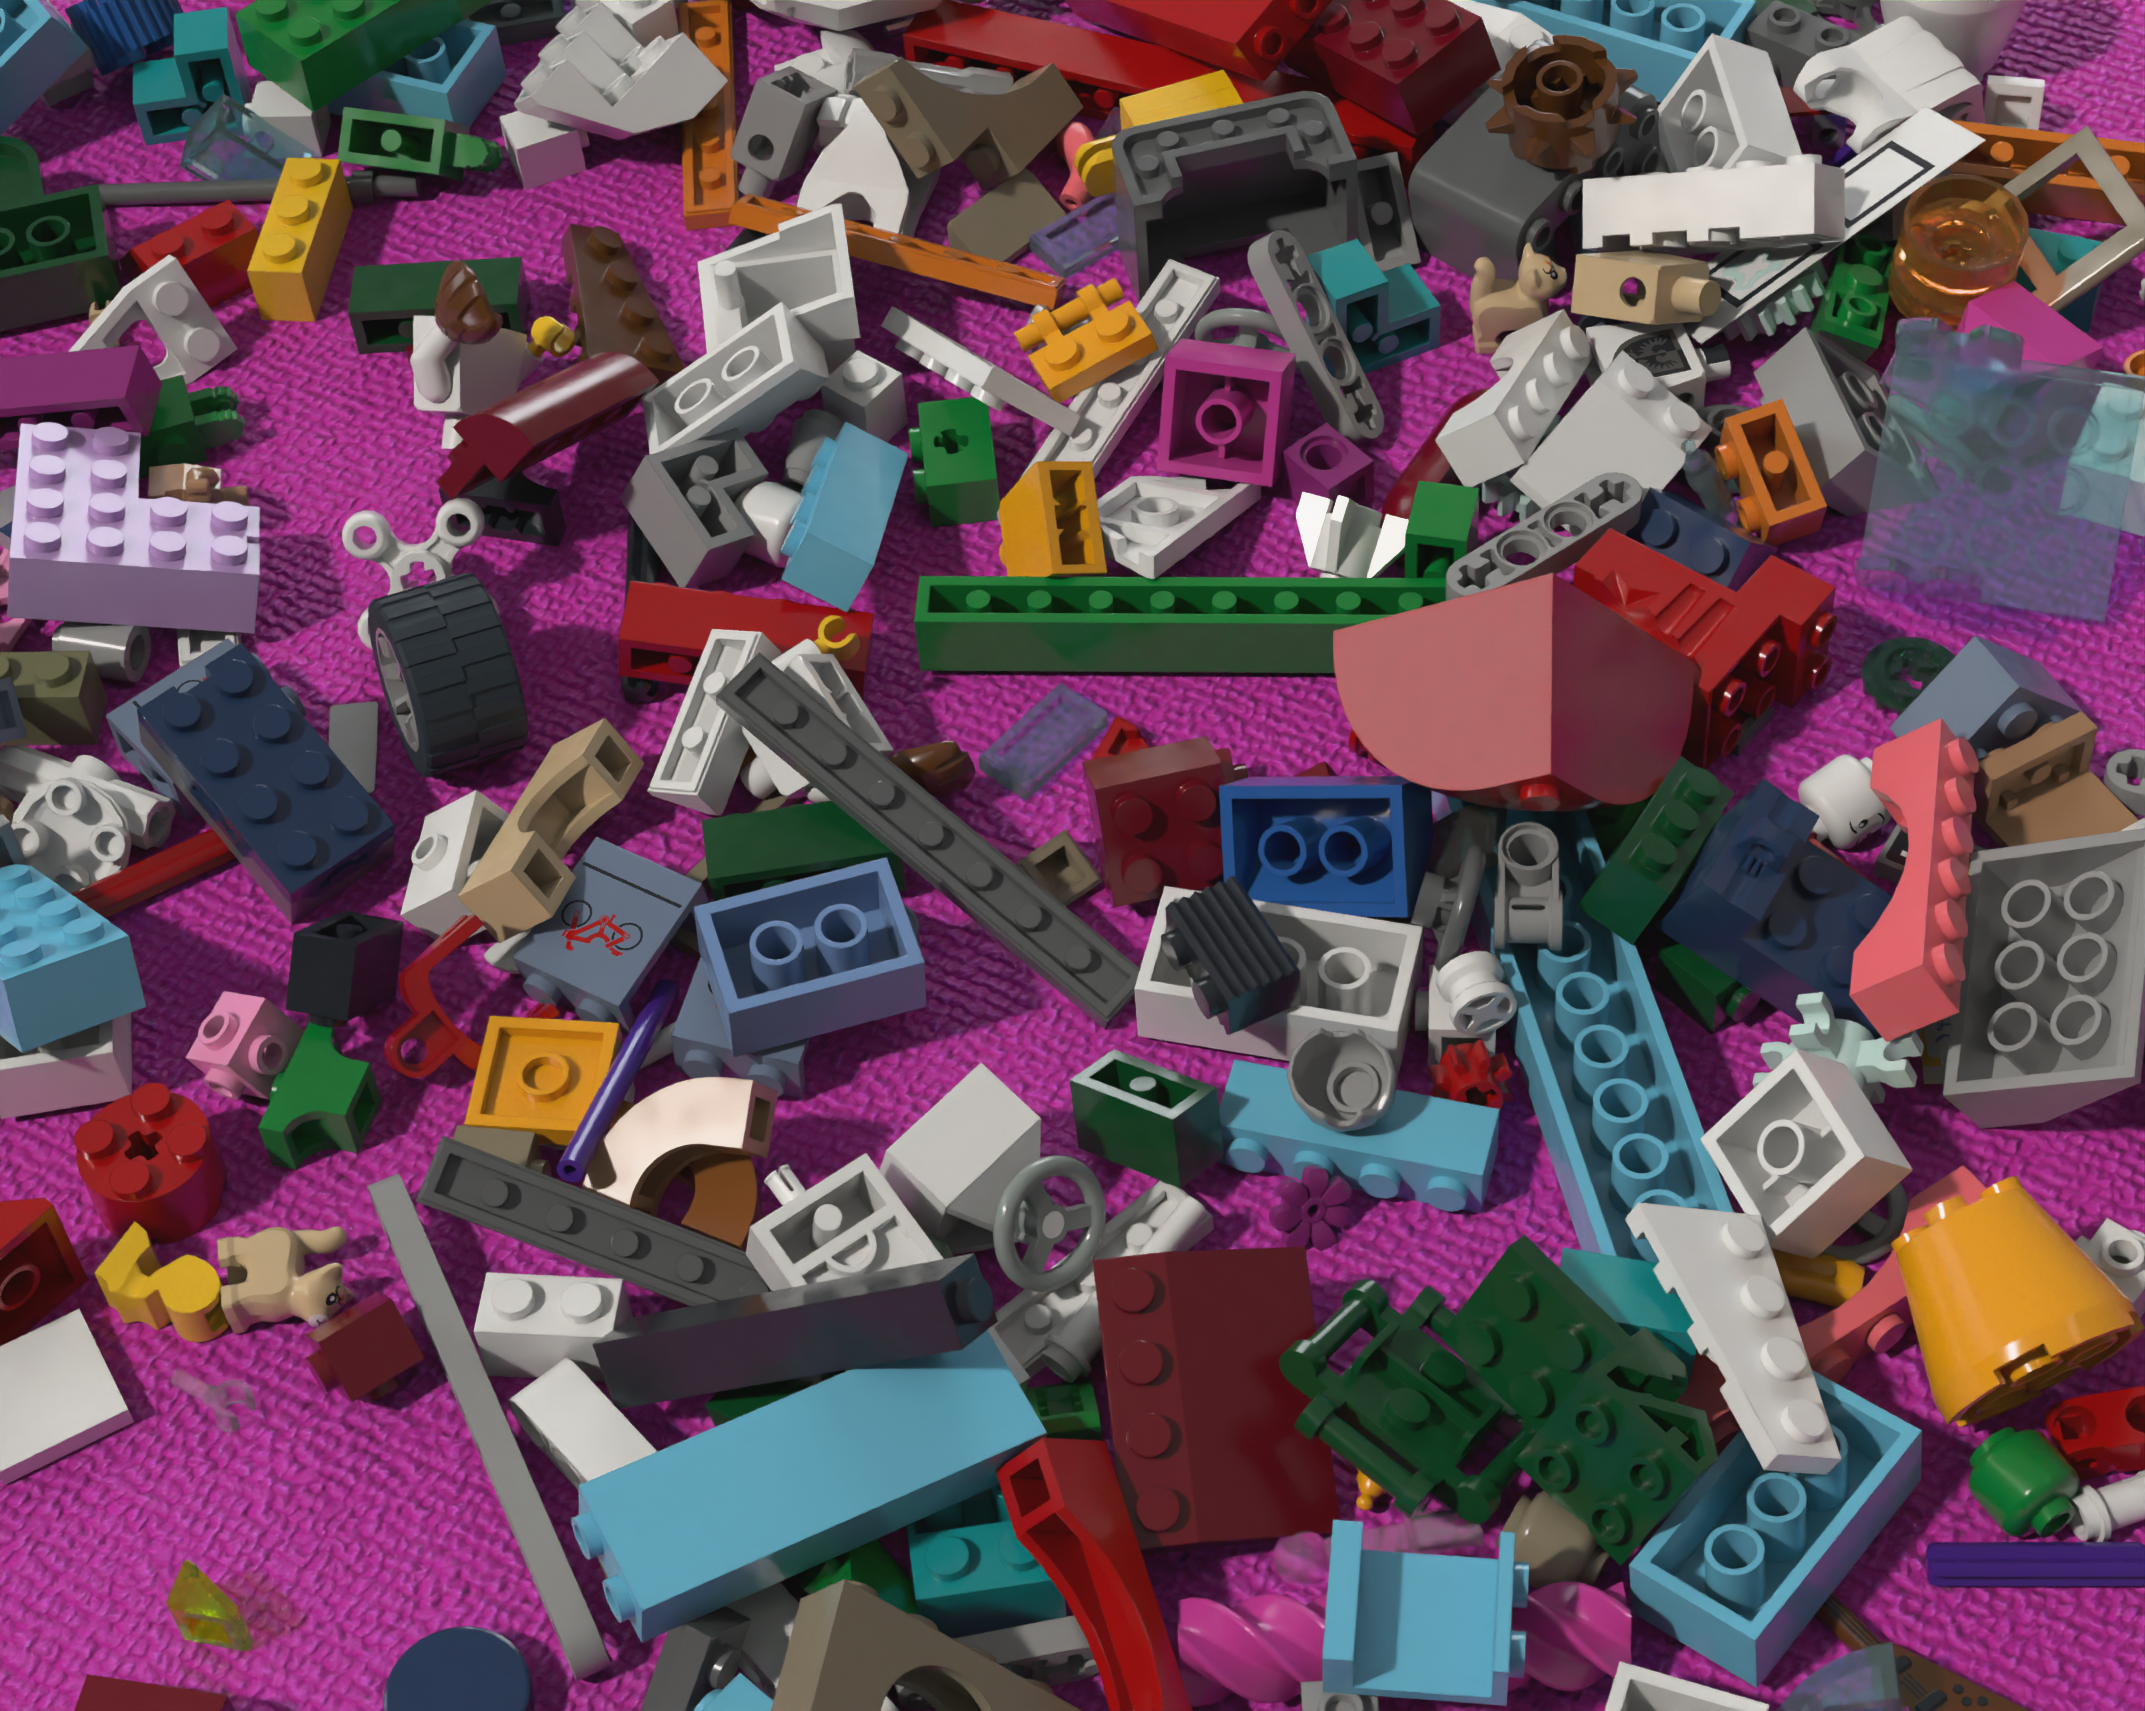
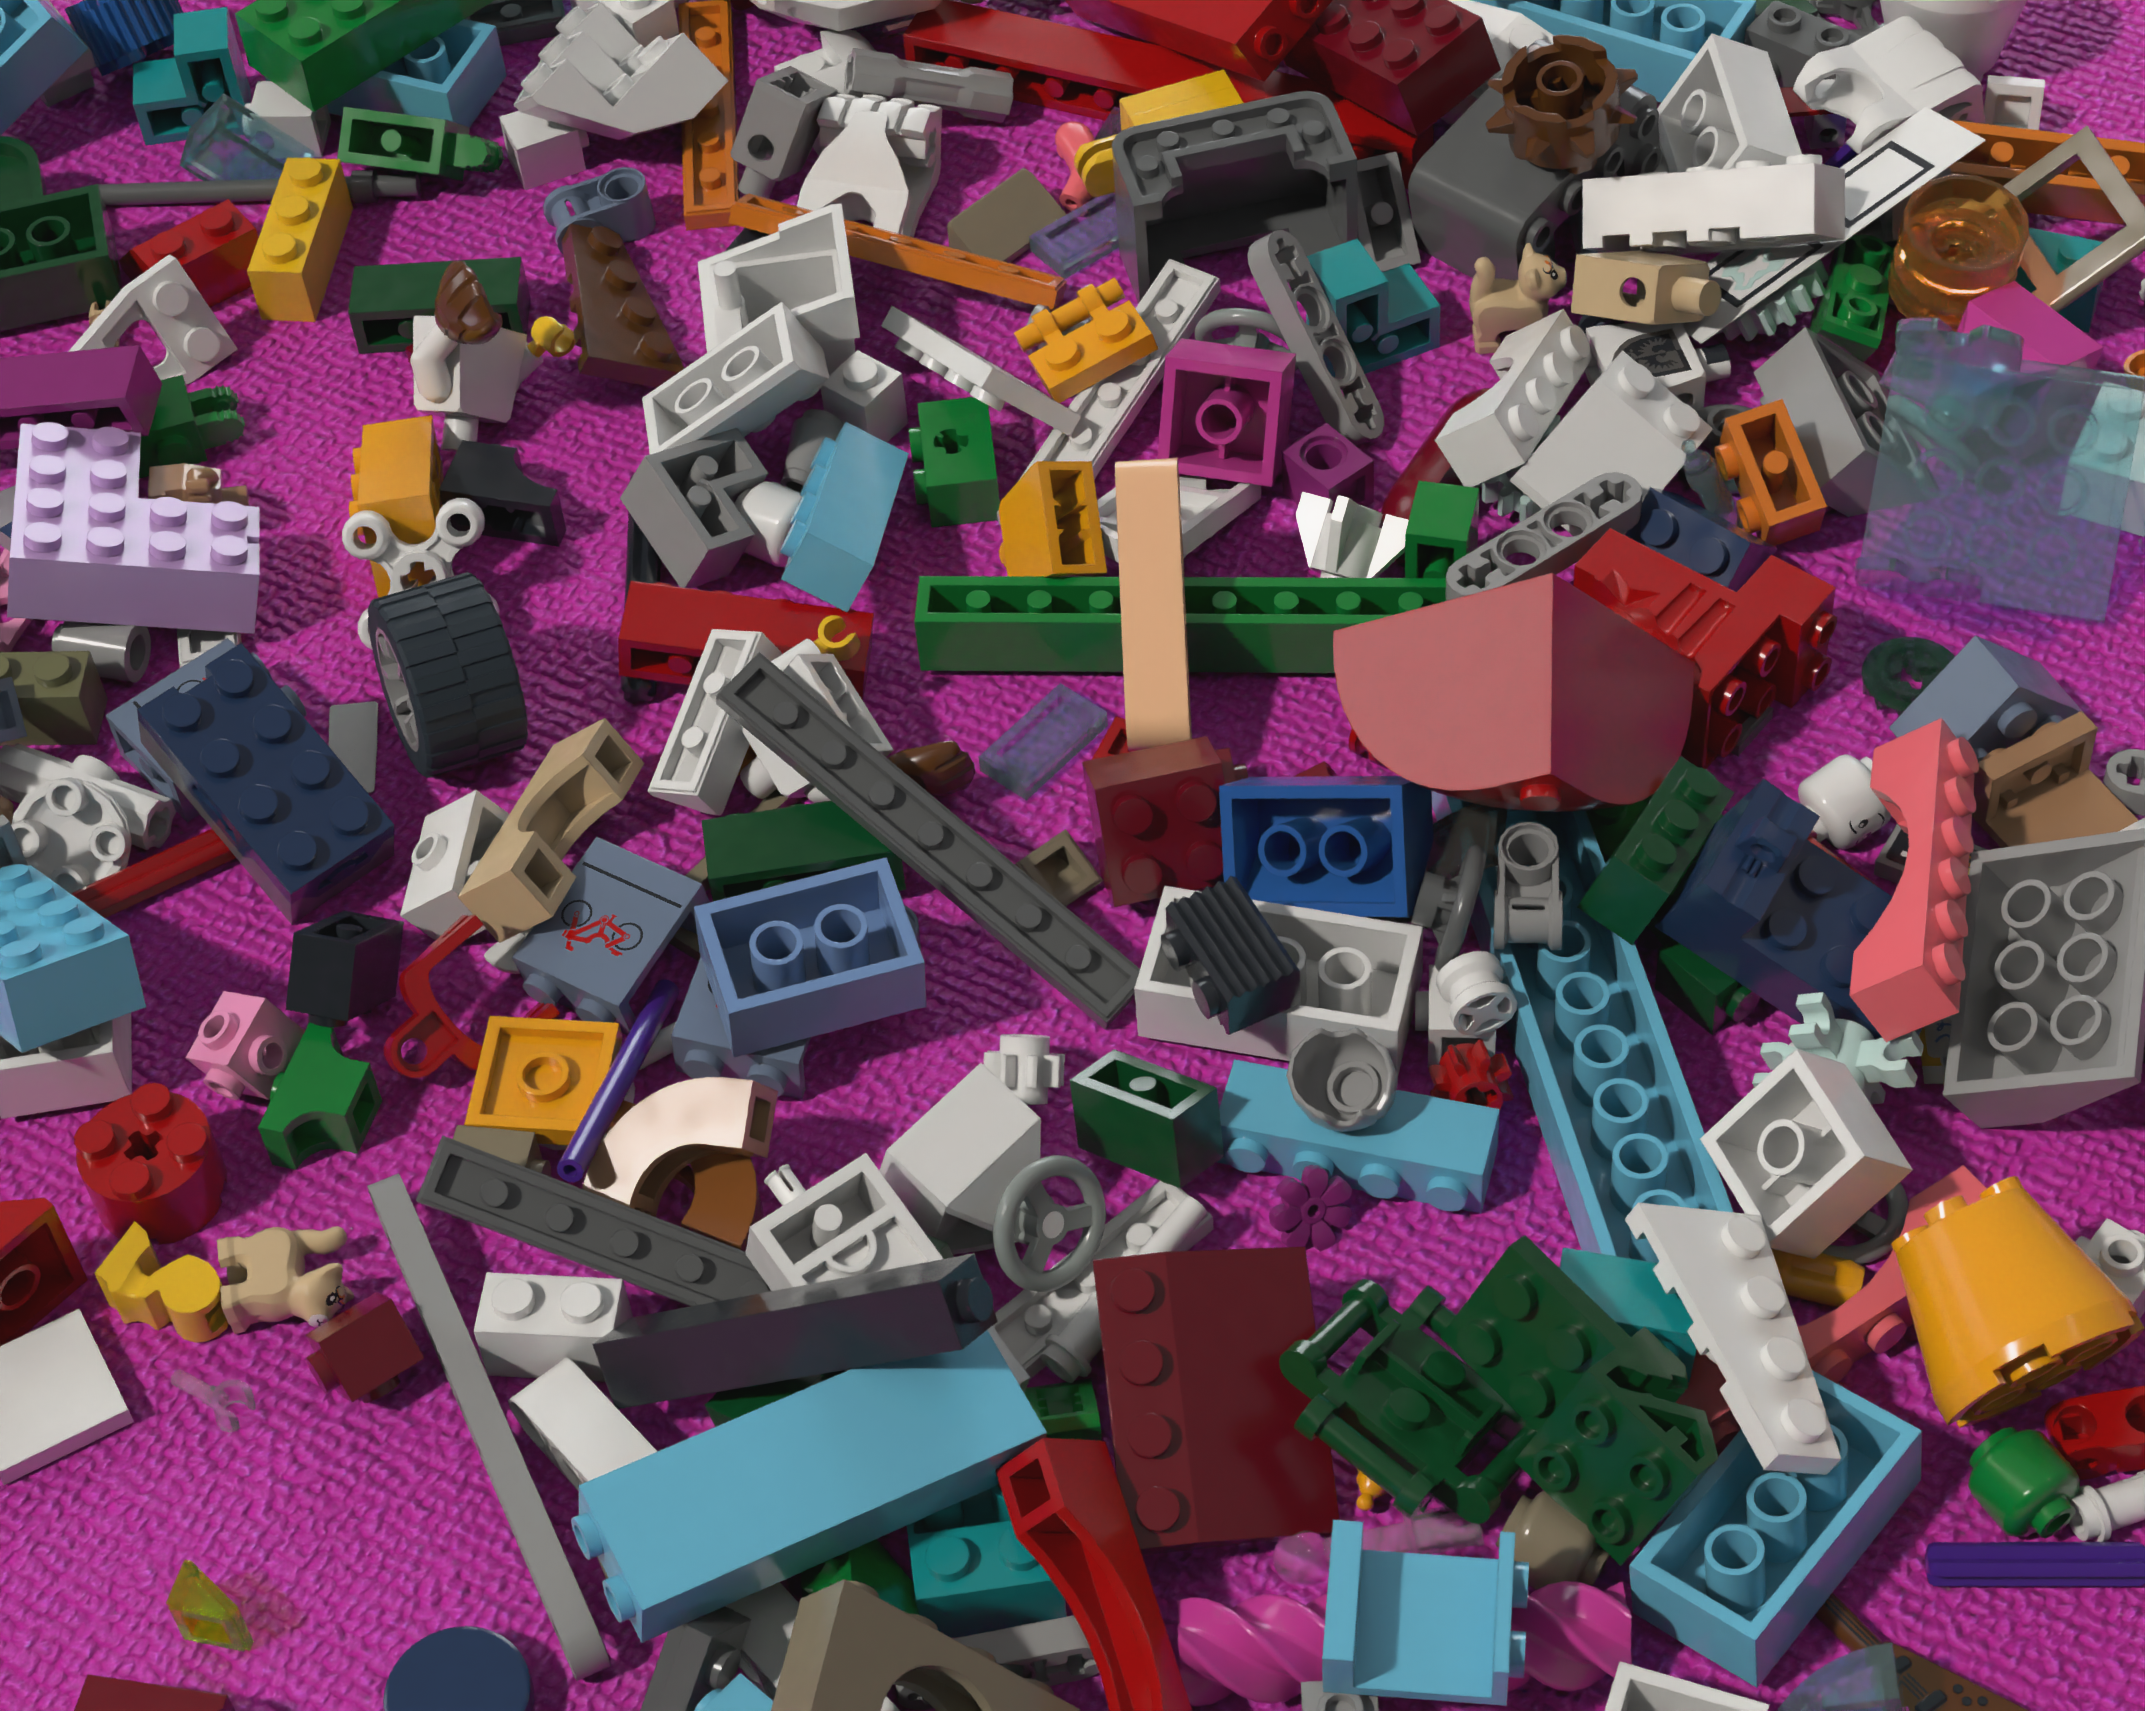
dark red brick [436,352,659,500] -> none
dark tan arch [853,56,1083,191] -> none
none -> light orange wedge [349,415,444,598]
none -> sand blue piece [543,167,656,254]
none -> white gear [983,1034,1065,1104]
none -> light nougat beam [1115,458,1192,752]

